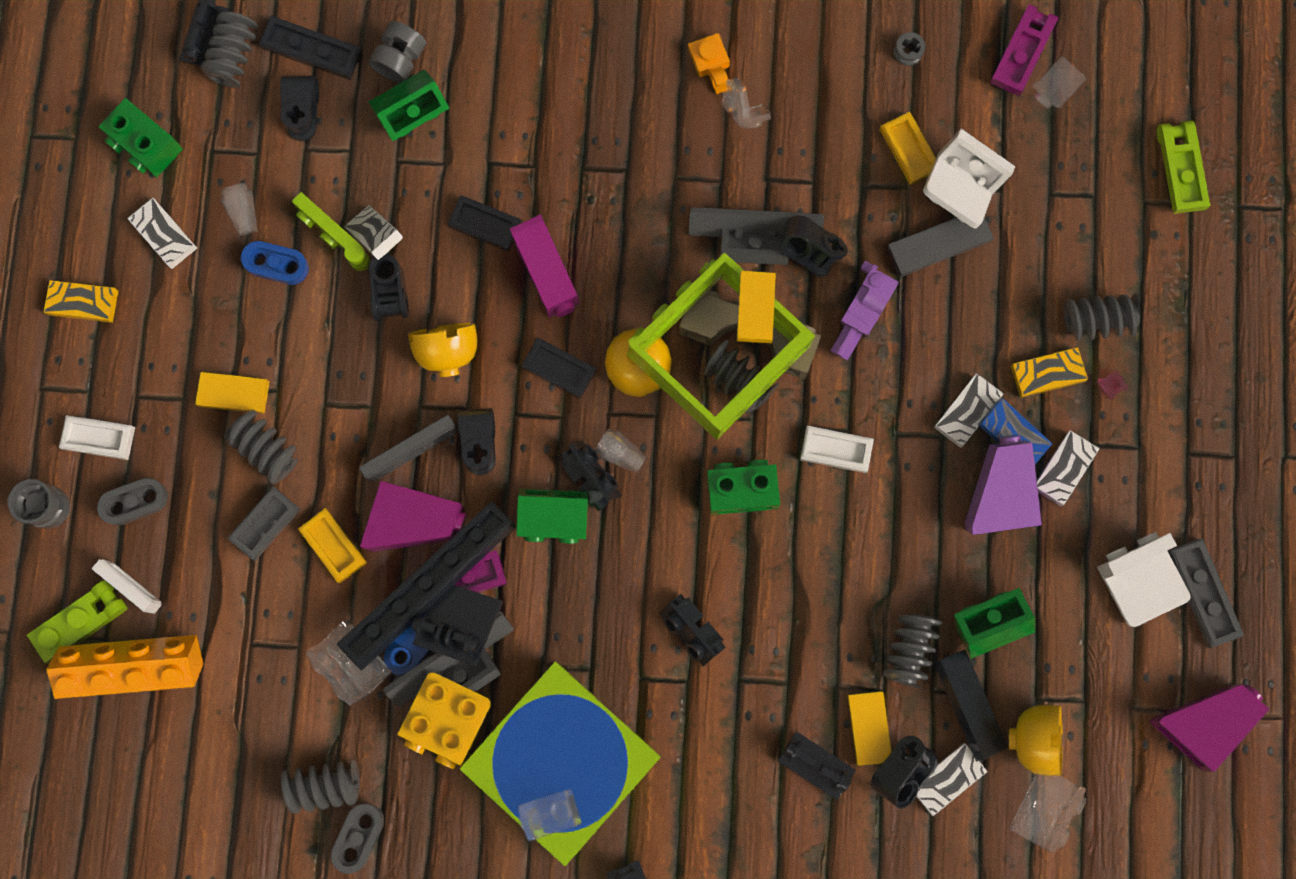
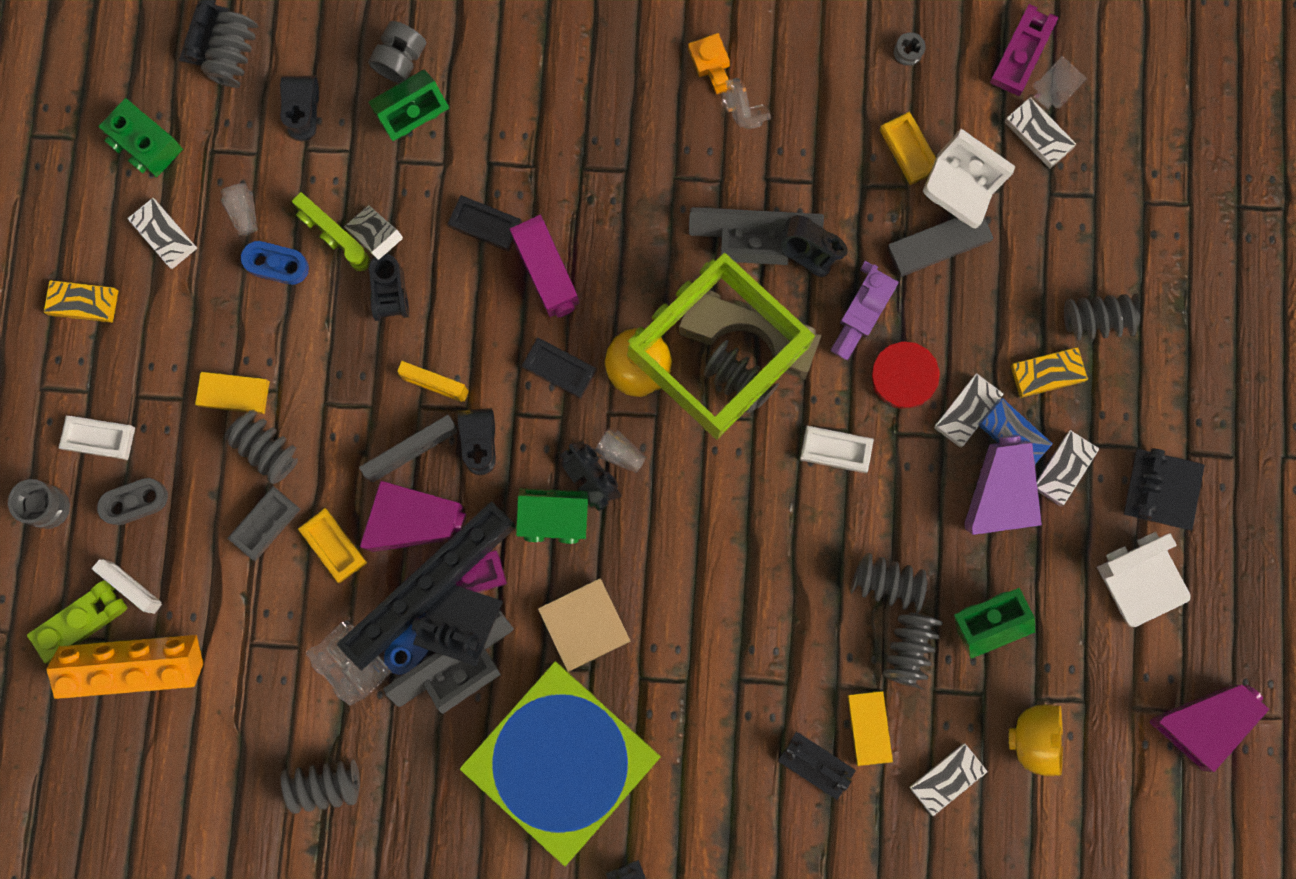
black tile [259,16,363,80] -> none
dark grey plate [331,803,384,874] -> none
yellow bracket [397,672,491,770] -> none
yellow cylinder [408,323,477,377] -> none
clear bracket [518,789,582,841] -> none
black hinge [659,594,726,667] -> none
green brick [707,460,780,515] -> none
yellow tile [737,271,776,343] -> none
black piece [871,736,938,809] -> none
black tile [934,649,1008,762] -> none
clear bracket [1009,774,1086,853] -> none
clear pink piece [1098,370,1128,400] -> none
lime plate [1157,120,1210,214] -> none
dark grey tile [1168,538,1244,648] -> none
none -> yellow tile [397,361,469,402]
none -> tan tile [538,578,631,672]
none -> dark grey piece [850,553,927,614]
none -> red tile [872,341,940,409]
none -> white tile [1005,97,1076,169]
none -> black hinge [1123,448,1205,531]

